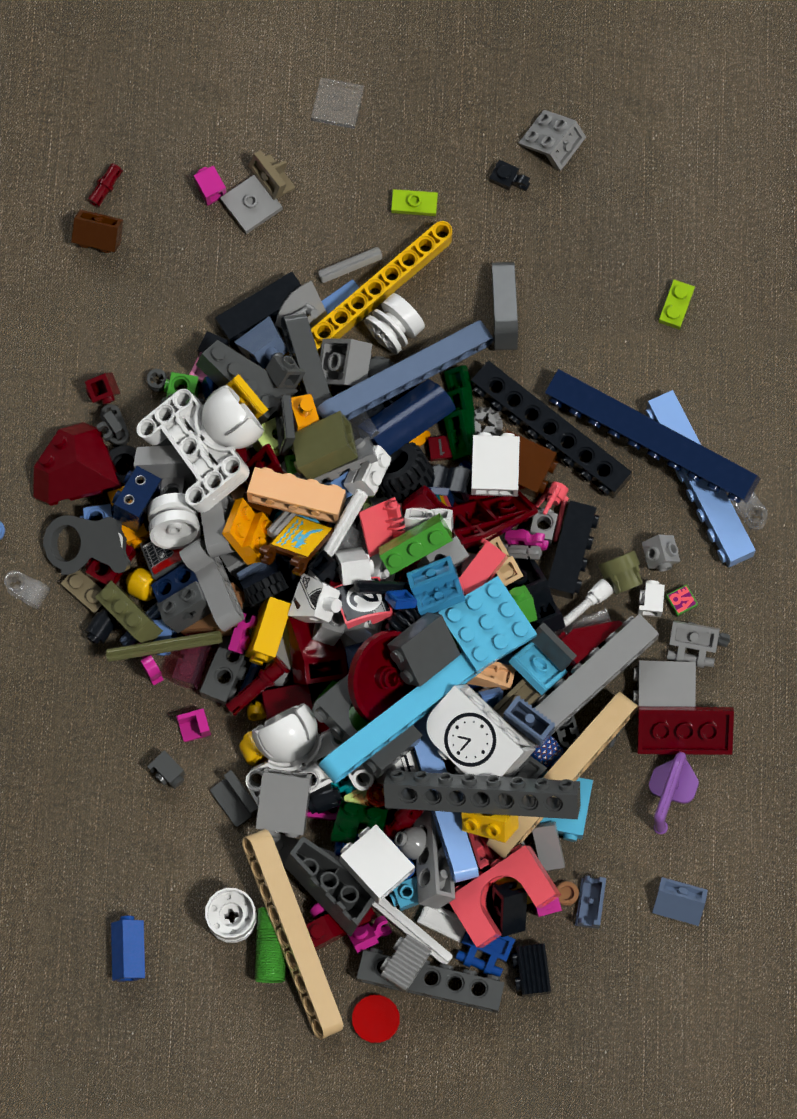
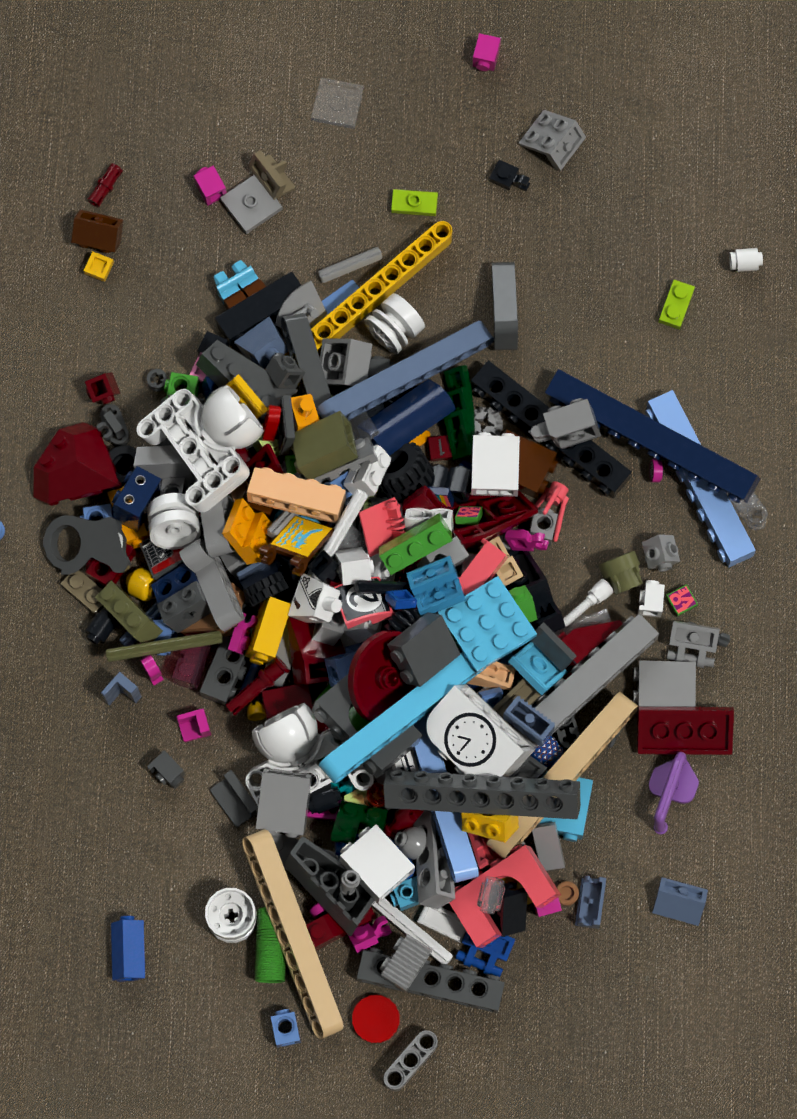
clear piece [4,570,50,609] -> none
yellow head [239,731,269,766] -> none
light grey axle [504,544,542,560] -> none
black brick [512,943,551,997] -> none
black brick [548,500,599,600] -> none
none -> yellow plate [84,251,114,282]
none -> sand blue panel [101,672,142,705]
none -> medium azure hips [214,260,266,310]
none -> red beam [262,405,281,442]
none -> medium blue brick [271,1009,301,1048]
none -> medium blue brick [324,653,355,687]
none -> light grey pin [340,870,361,895]
none -> light grey beam [384,1030,438,1092]
none -> tile [455,506,483,525]
none -> dark pink brick [473,33,501,71]
none -> clear brick [477,876,506,914]
none -> light grey hinge [530,398,601,449]
none -> dark pink tile [649,459,663,483]
none -> white brick [729,248,763,272]

